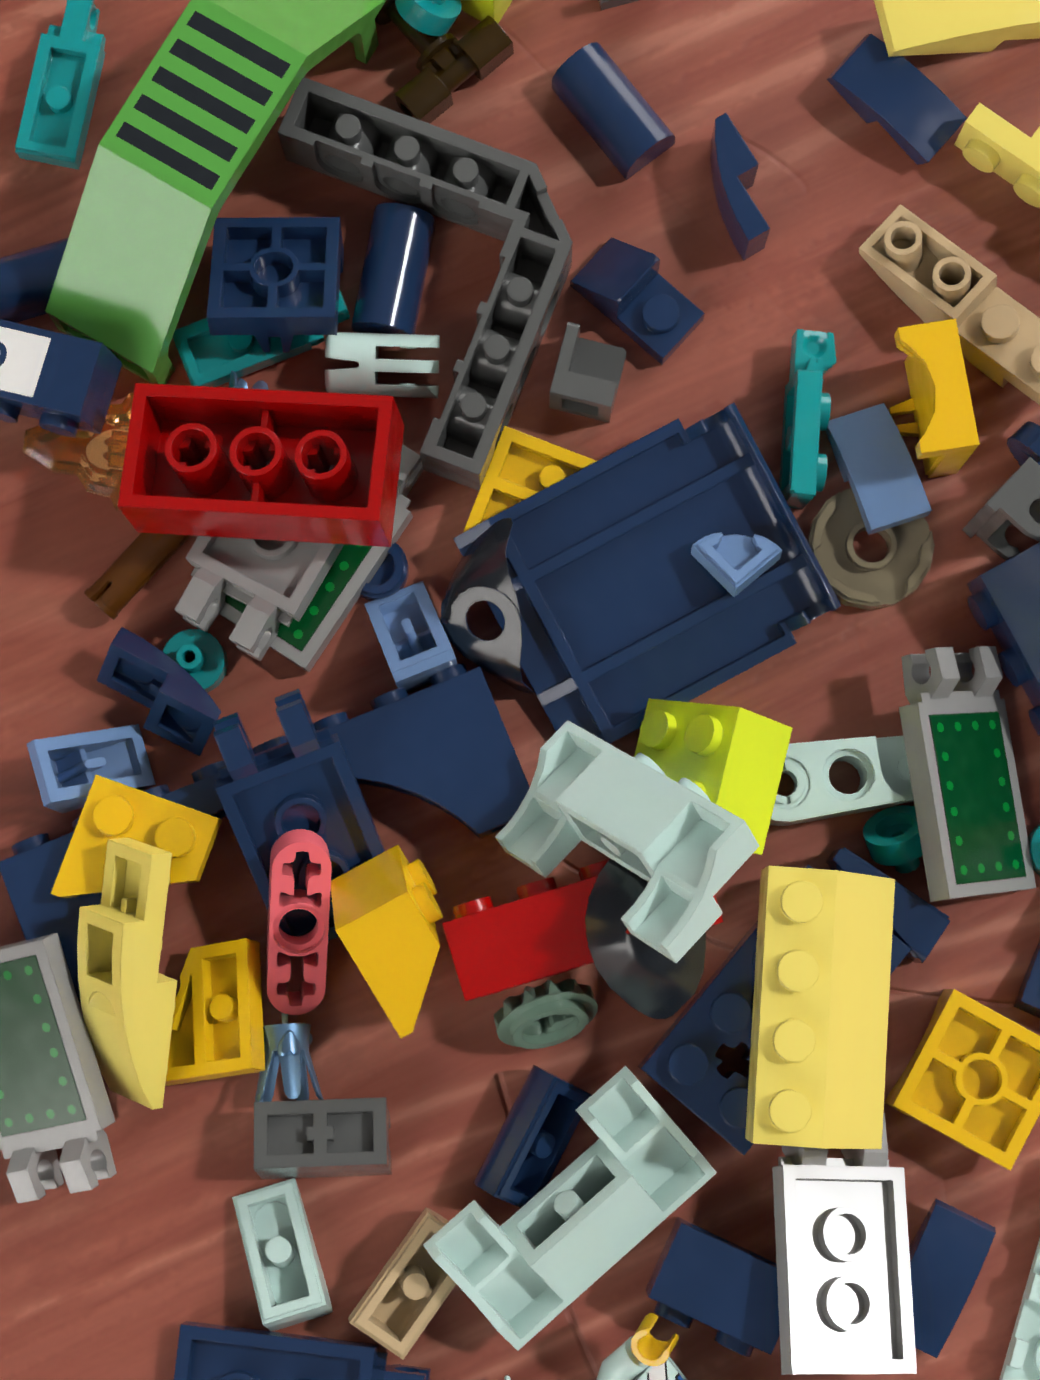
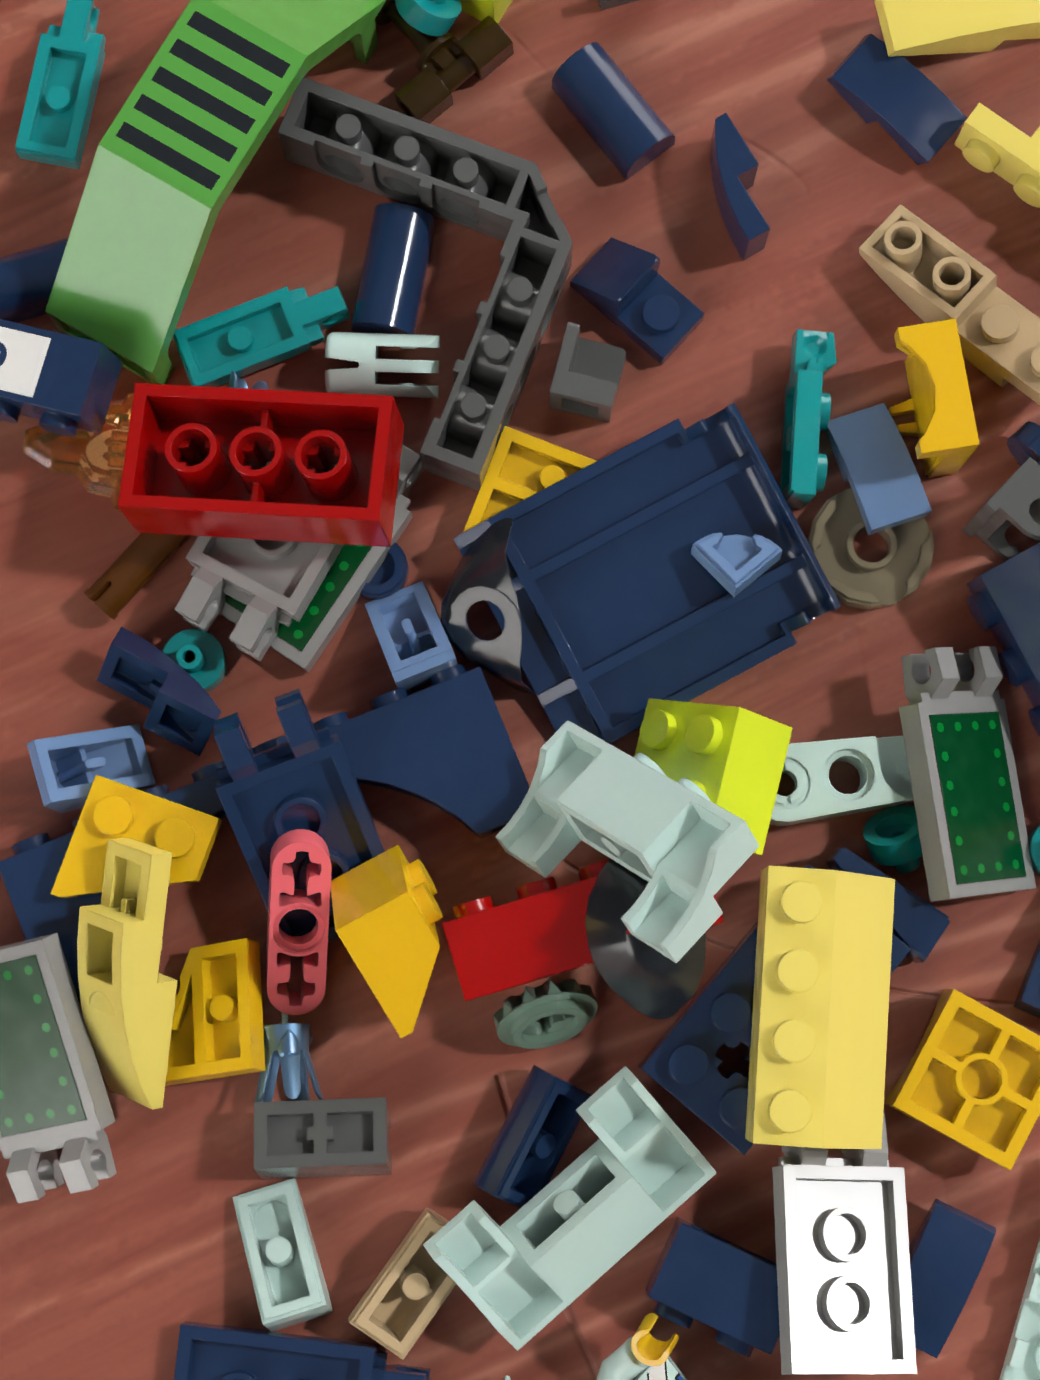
dark blue piece [207,217,344,353] -> none

